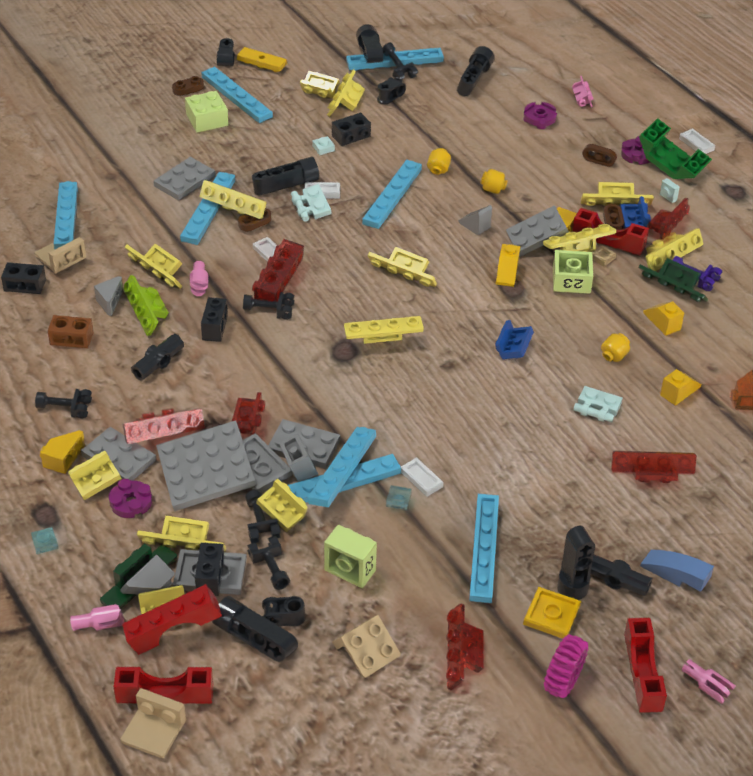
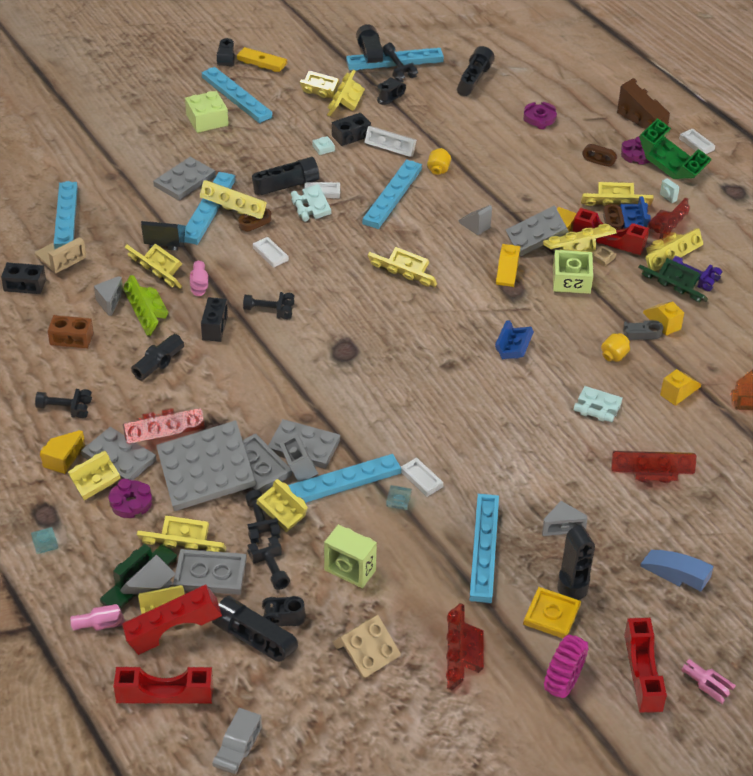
tan bracket [121,688,186,758] -> none
reddish brown plate [172,76,204,96] -> none
black brick [195,543,225,596] -> none
clear red bracket [232,392,265,435] -> none
clear red brick [252,239,304,302] -> none
medium azure plate [308,427,376,508] -> none
light yellow bracket [344,316,424,344] -> none
yellow head [480,169,507,194] -> none
bright pink hinge [572,76,594,107] -> none
black piece [590,554,653,596] -> none
none -> black slope [141,221,186,251]
none -> light grey piece [213,708,262,774]
none -> white hinge [364,126,417,157]
none -> light grey slope [542,501,588,536]
none -> reddish brown wedge [617,78,670,129]
none -> dark grey piece [623,320,663,340]

